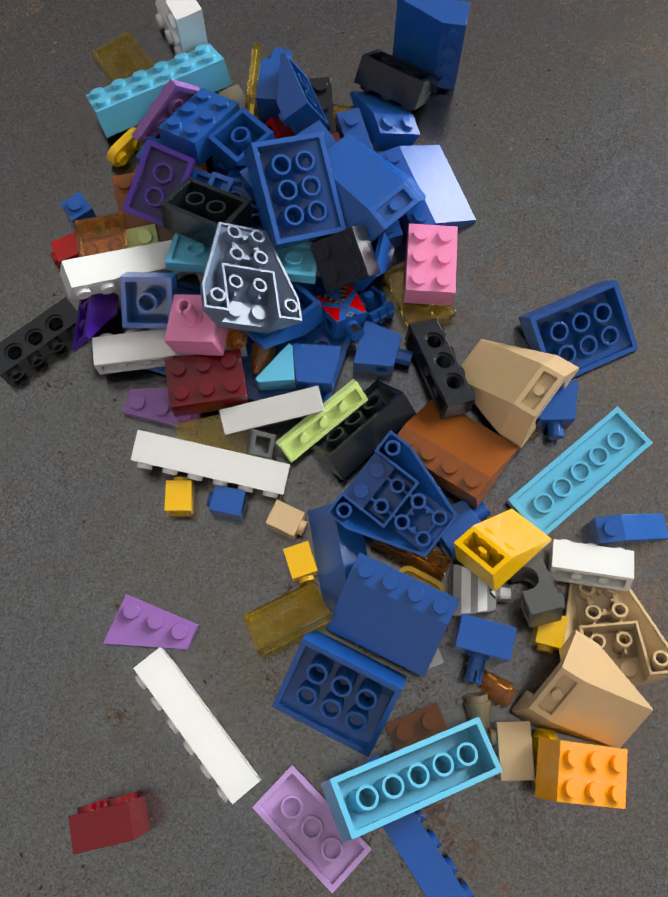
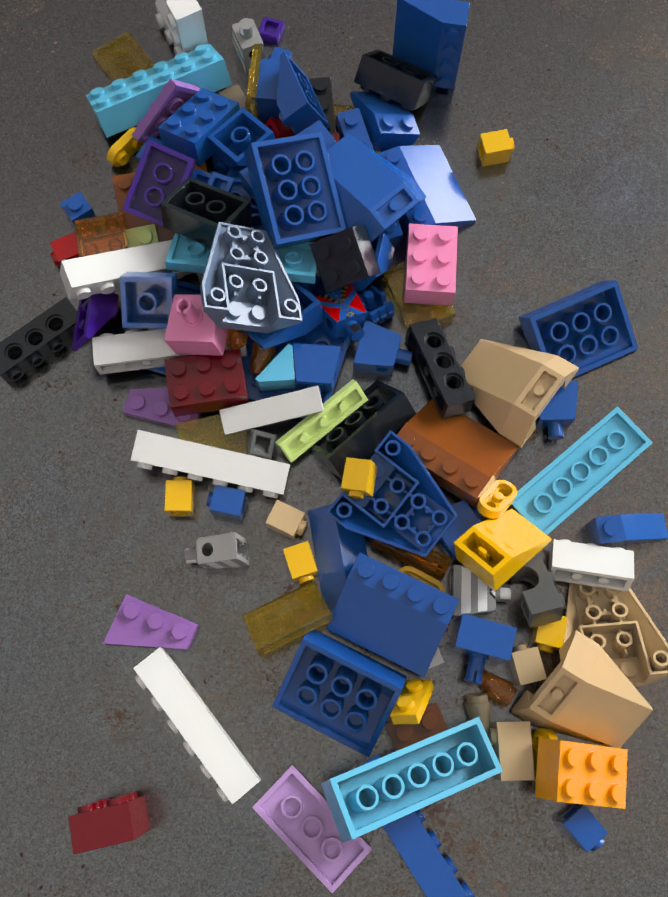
none -> light grey torso [184,532,250,569]
none -> light grey torso [231,18,266,78]
none -> dark purple tile [258,16,285,45]
none -> yellow brick [341,457,378,499]
none -> yellow plate [390,679,434,725]
none -> yellow brick [477,129,514,167]
none -> yellow plate [477,480,517,519]
none -> tan brick [509,643,547,686]
none -> blue brick [557,804,608,853]

